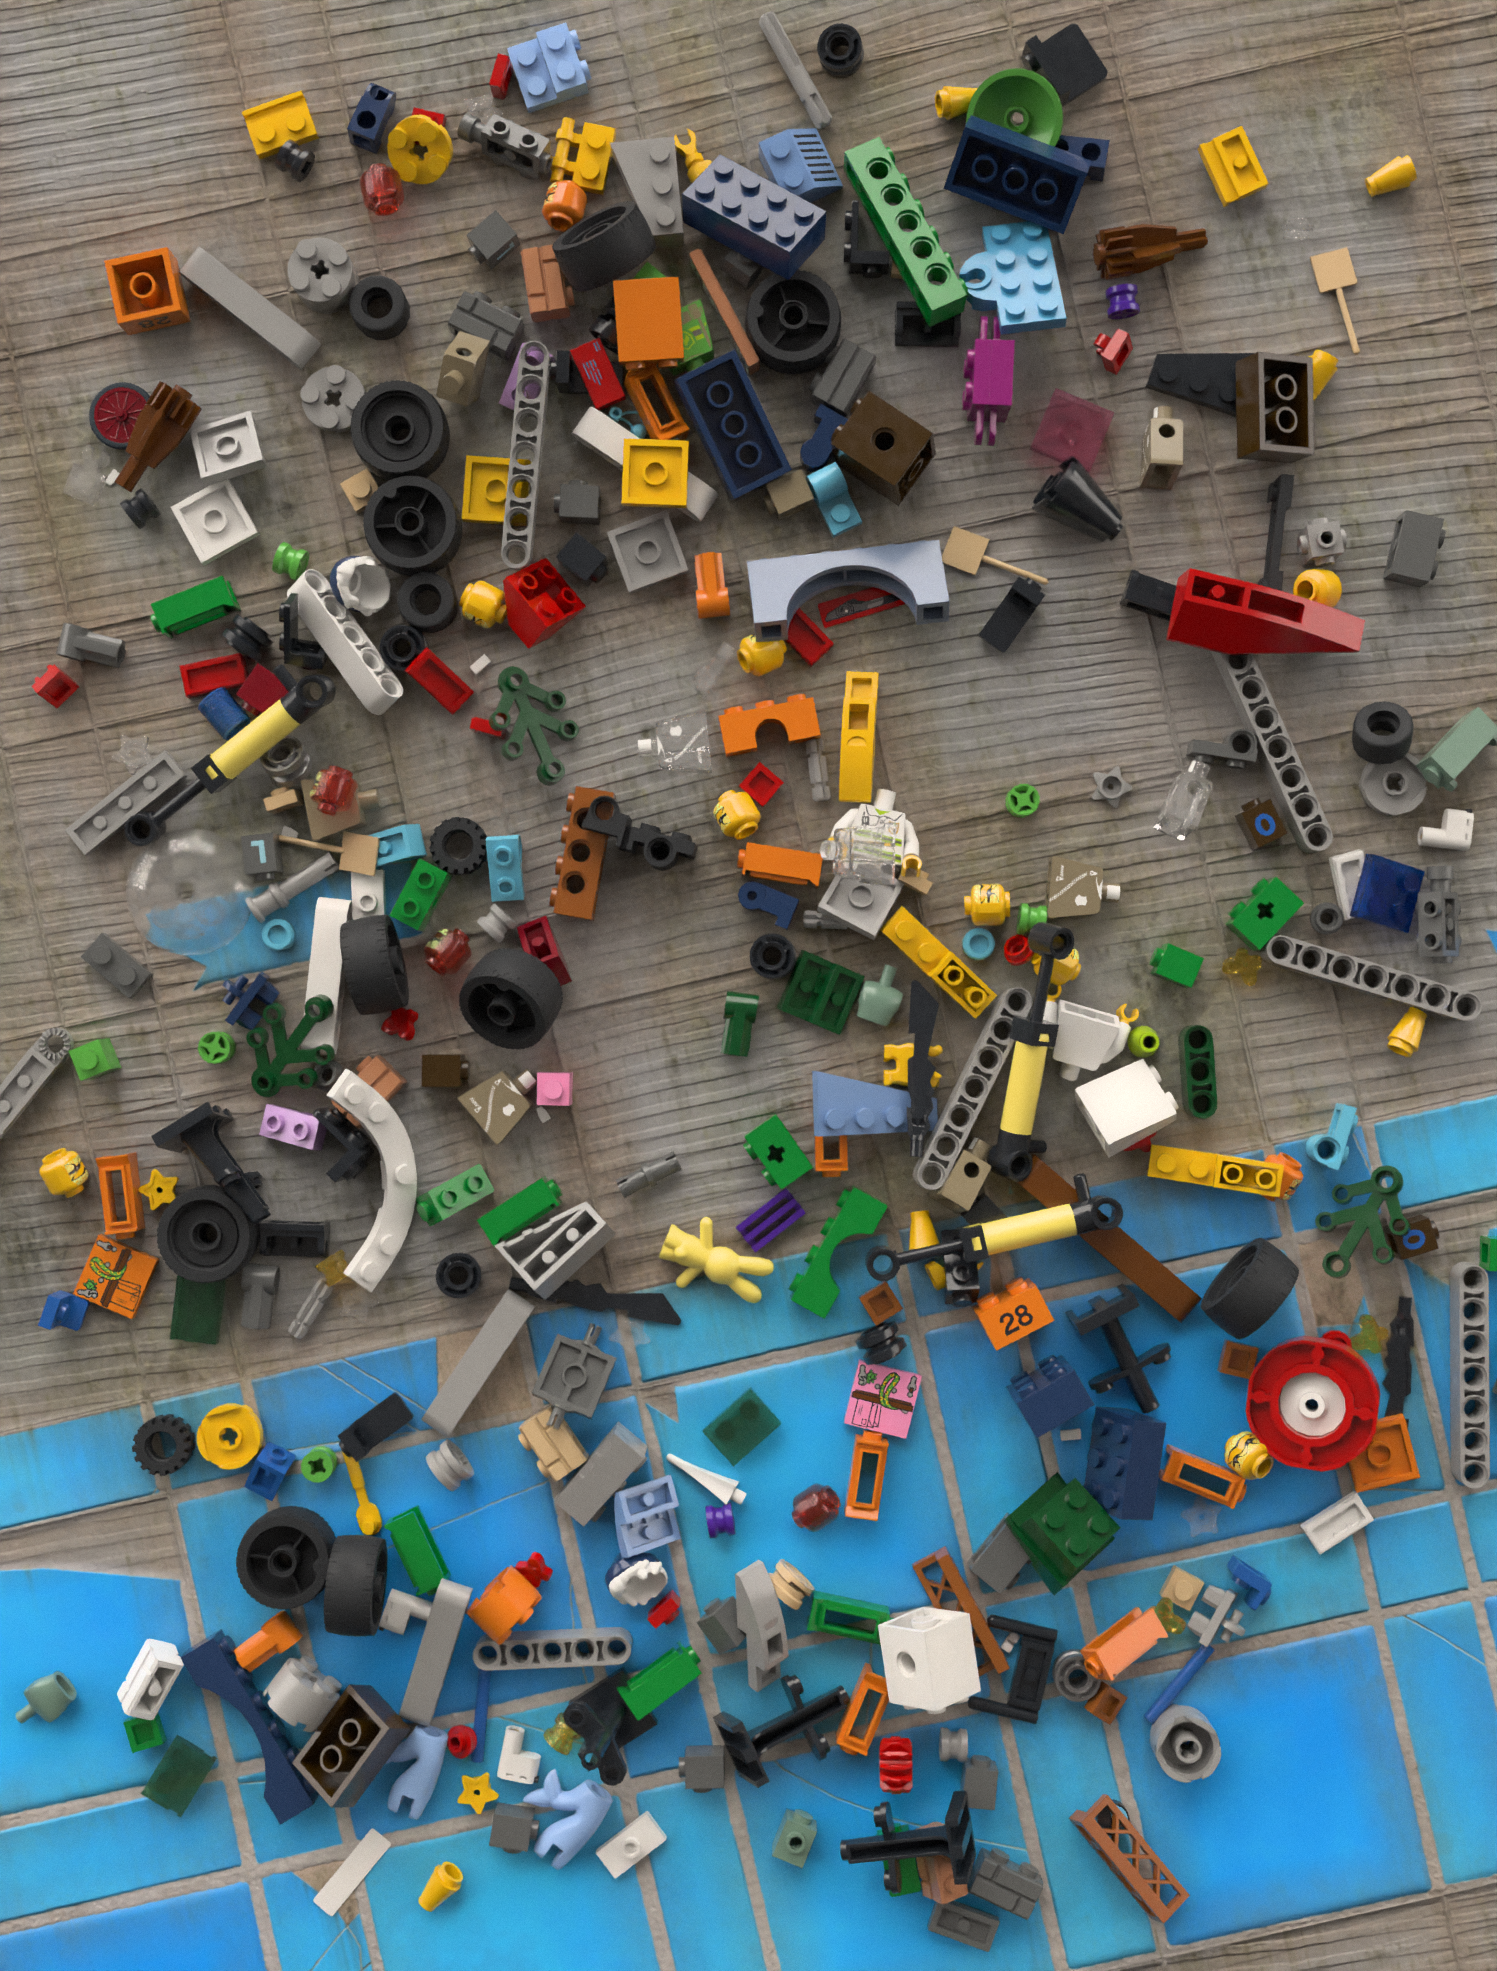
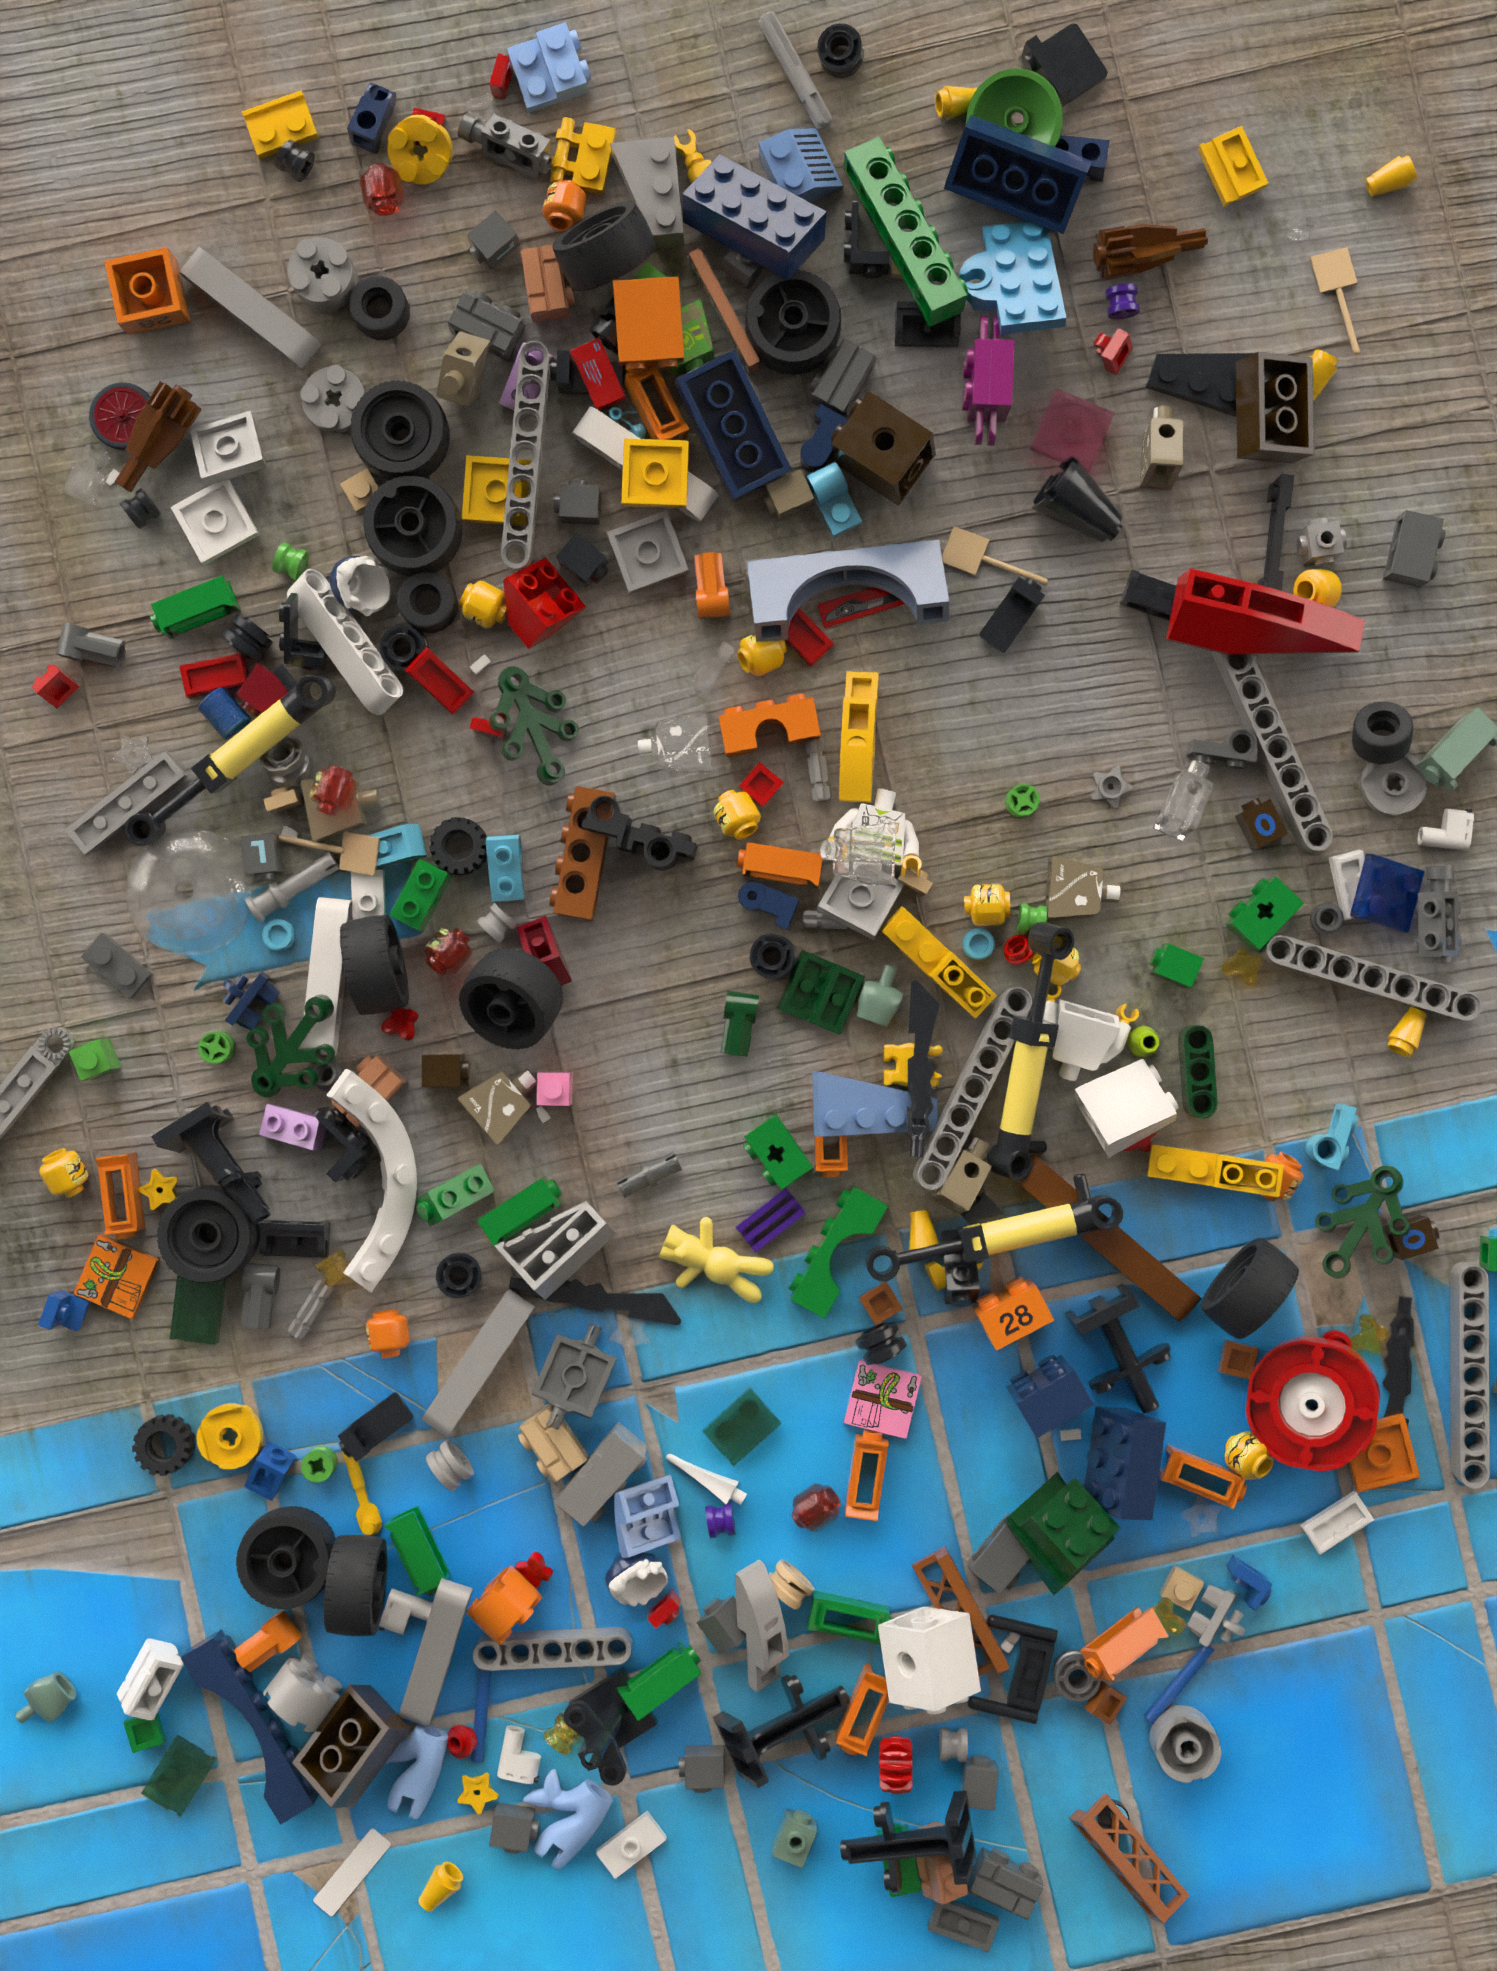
none -> orange head [366,1309,410,1358]

